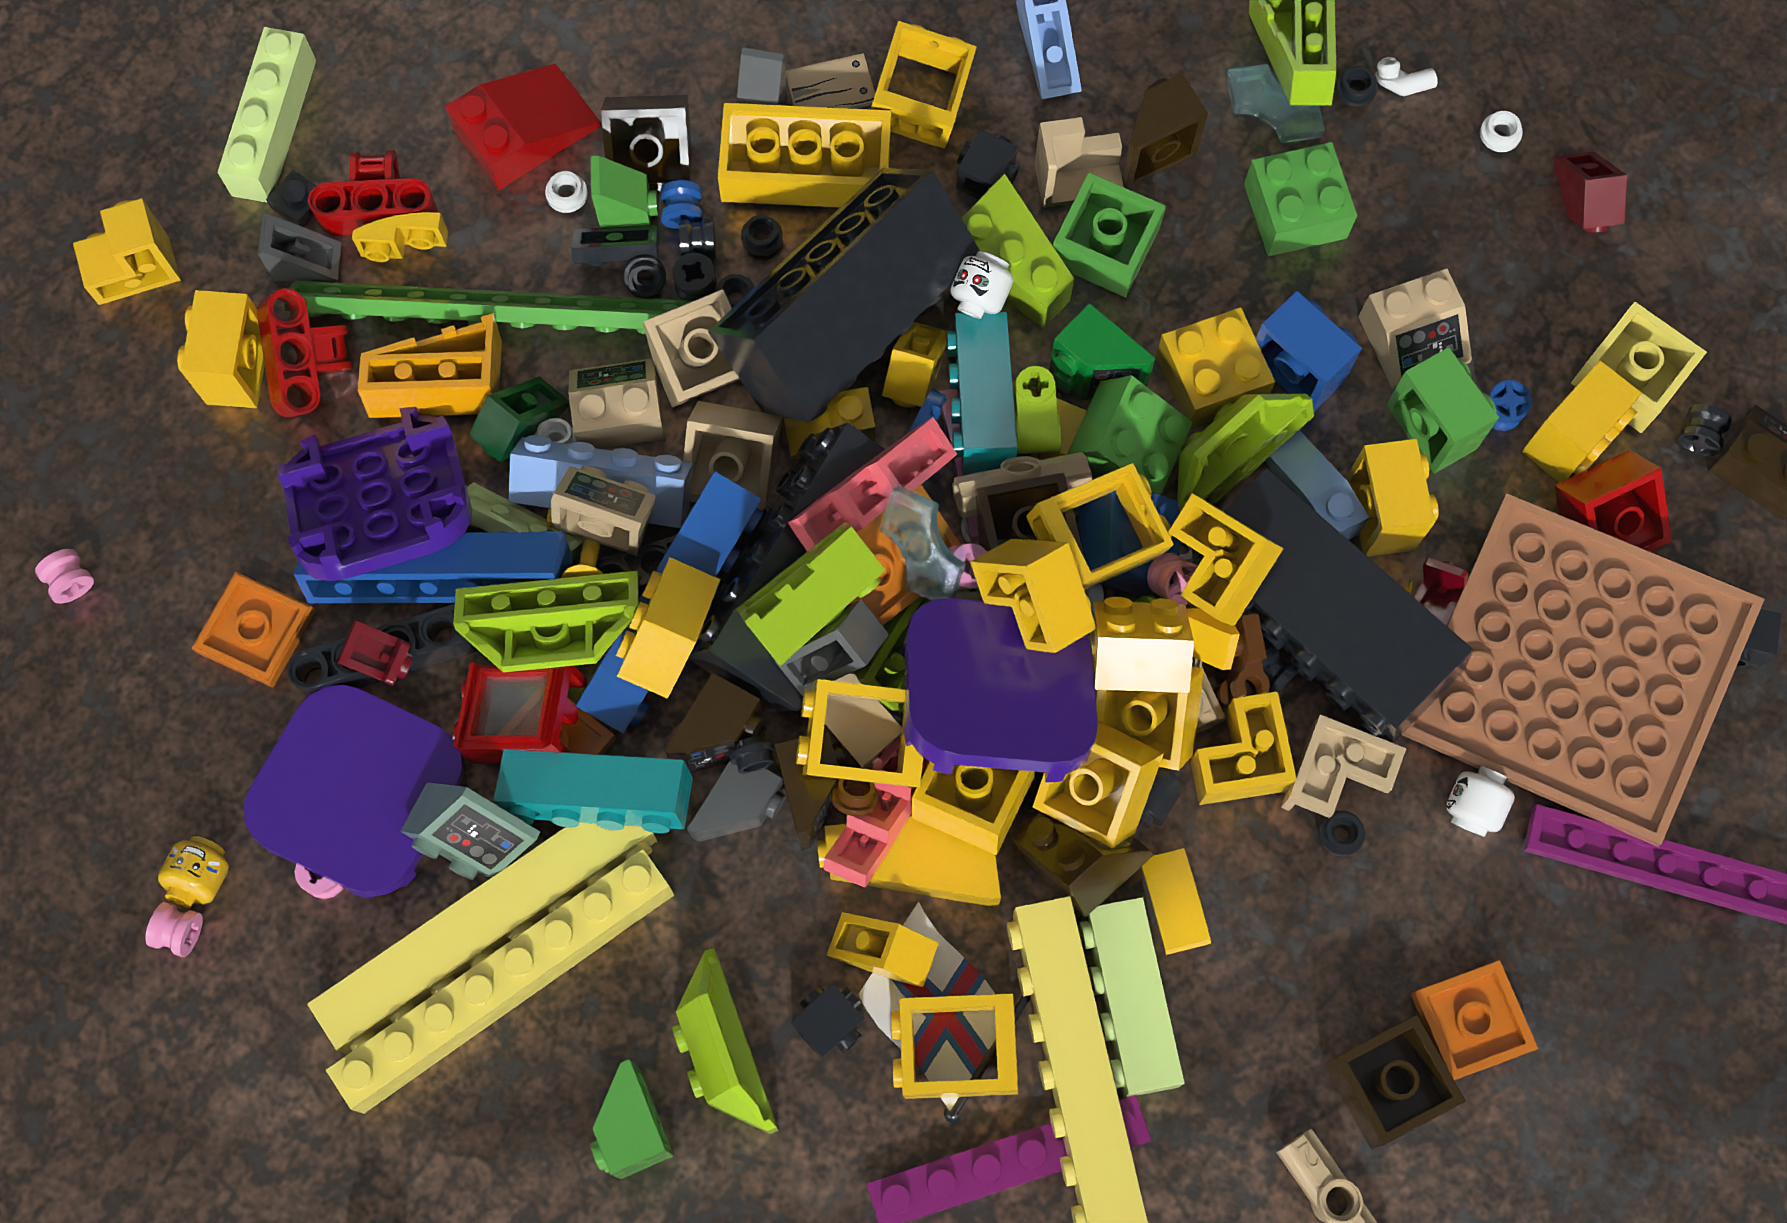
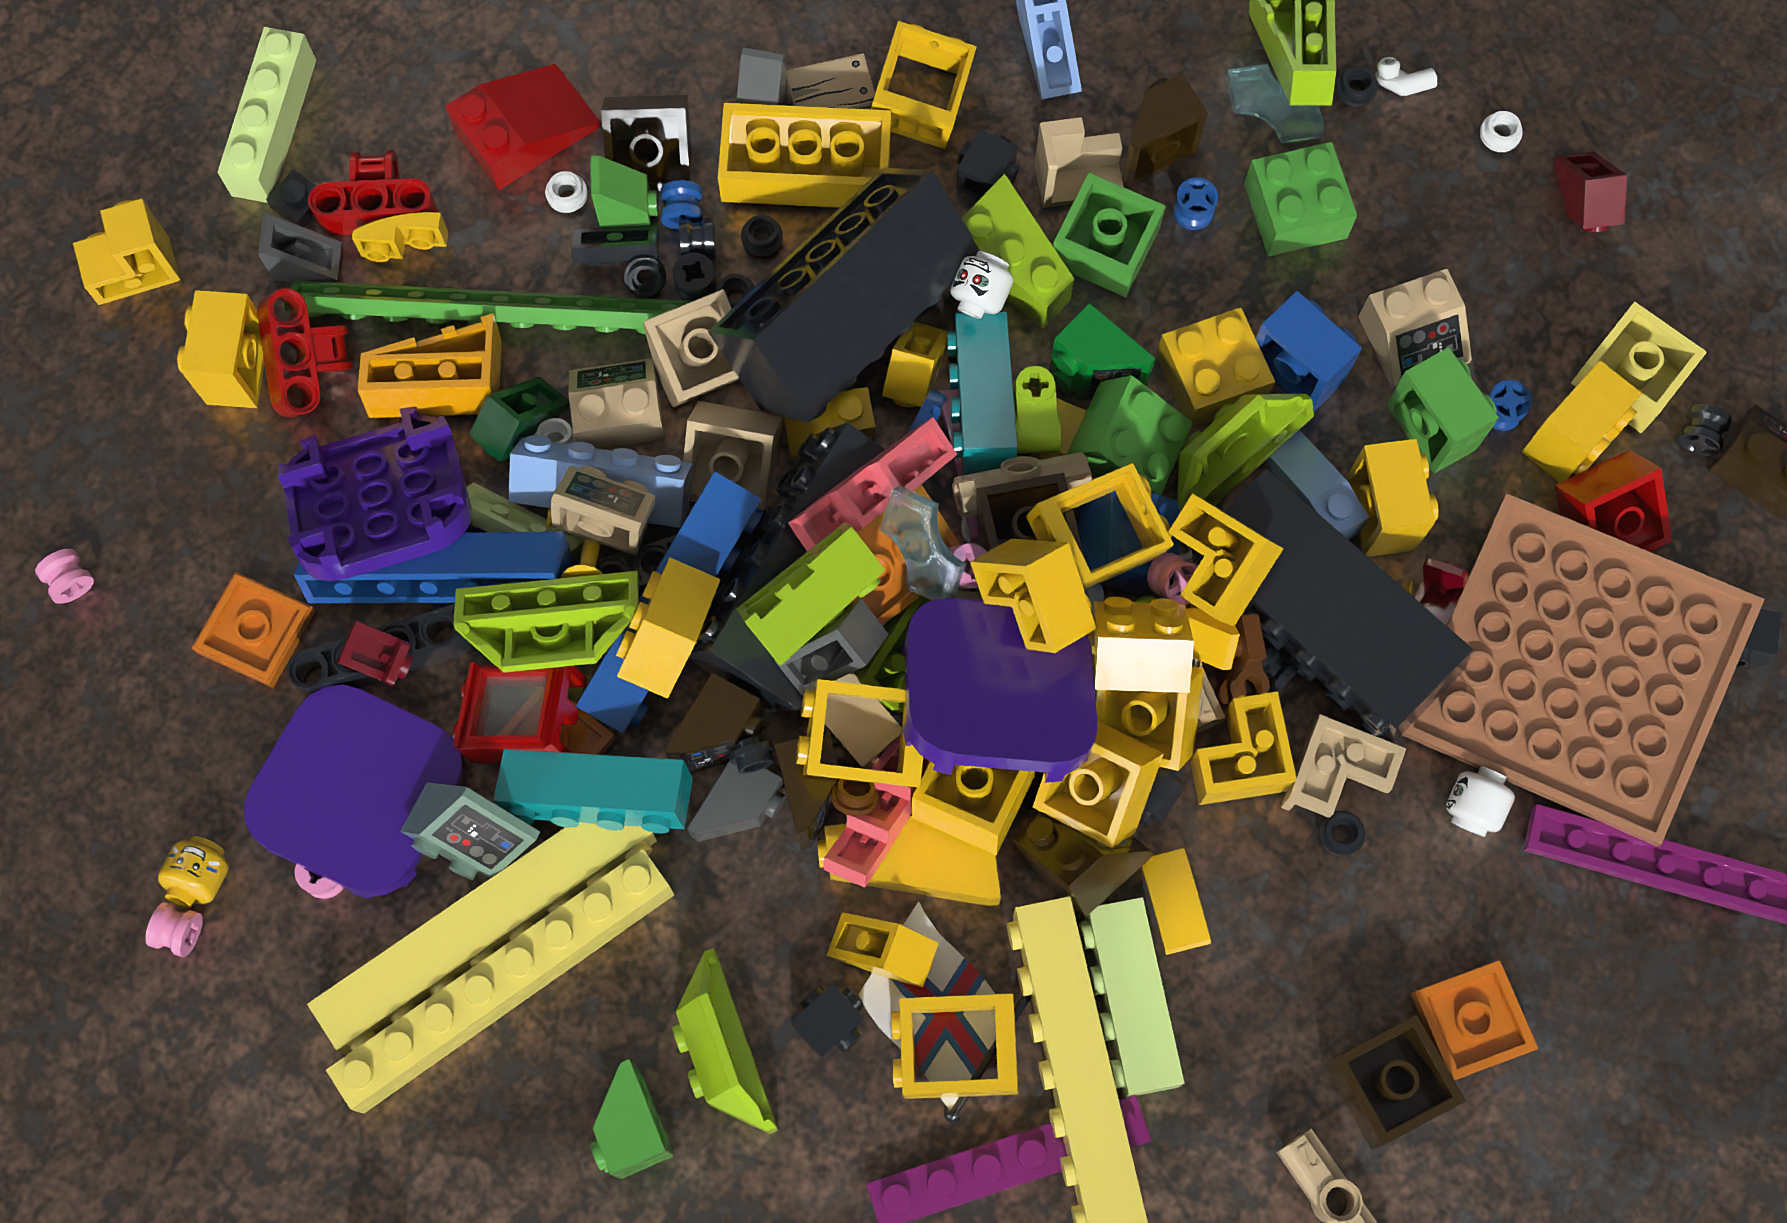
none -> blue wheel [1173,177,1219,230]

